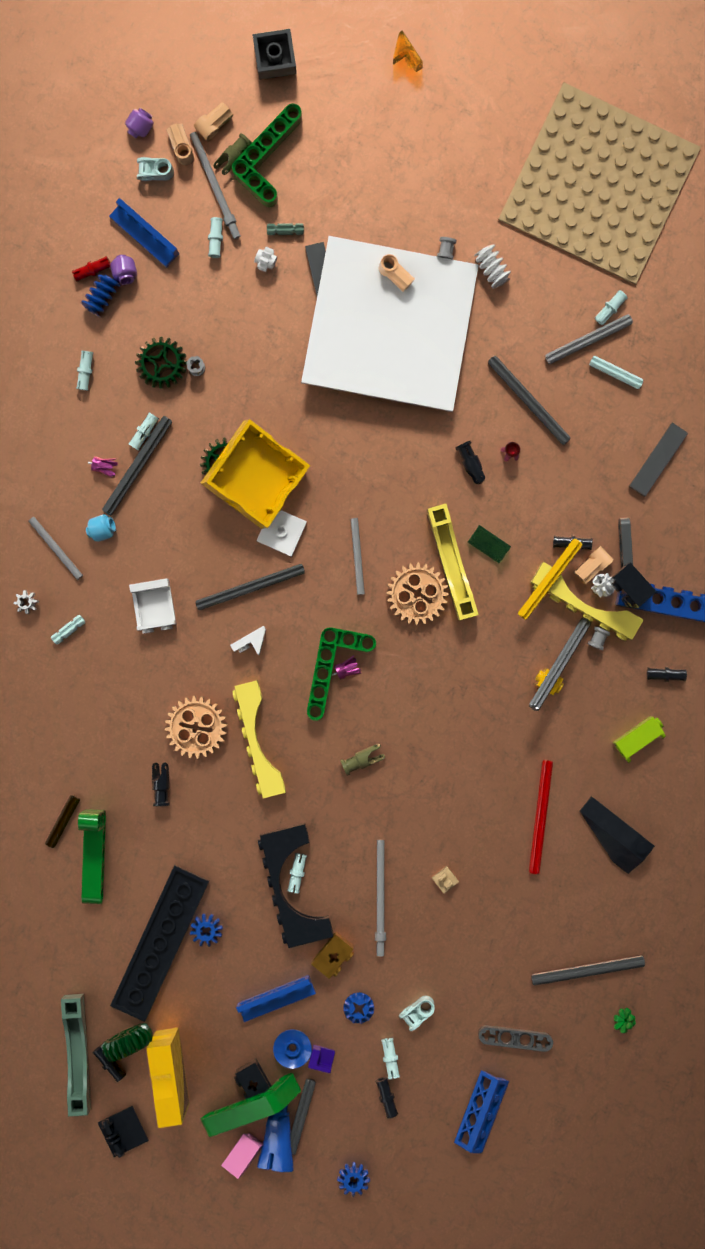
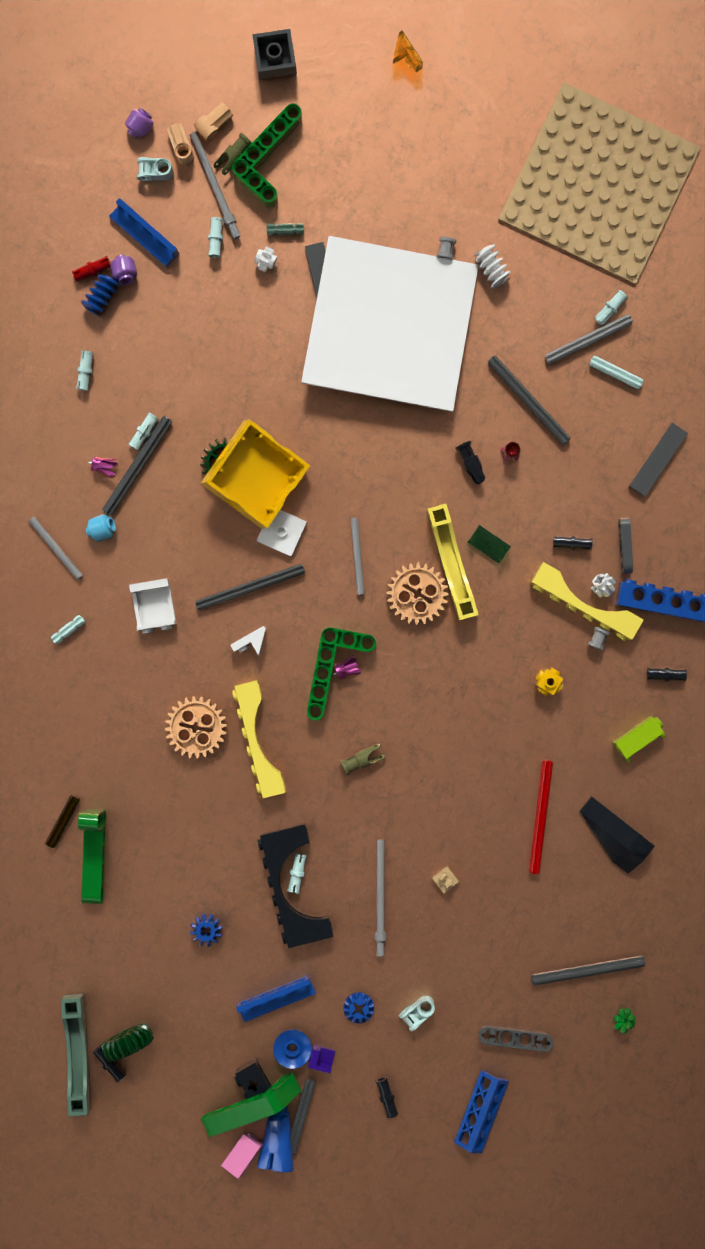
white gear [13,590,39,614] -> none
black hinge [98,1106,149,1158] -> none
black plate [110,865,210,1022] -> none
dark green gear [135,337,187,389] -> none
yellow tile [147,1027,189,1128] -> none
black piece [152,762,170,806] -> none
light grey bush [187,356,205,376] -> none
pearl gold brick [311,932,354,979] -> none
blue gear [337,1162,370,1197] -> none
light nougat piece [378,254,415,292] -> none
light aqua pin [381,1038,400,1079] -> none
yellow axle [518,538,583,620] -> none
dark grey axle [529,618,591,711] -> none
light nougat piece [574,546,614,584] -> none
black brick [610,562,657,608] -> none

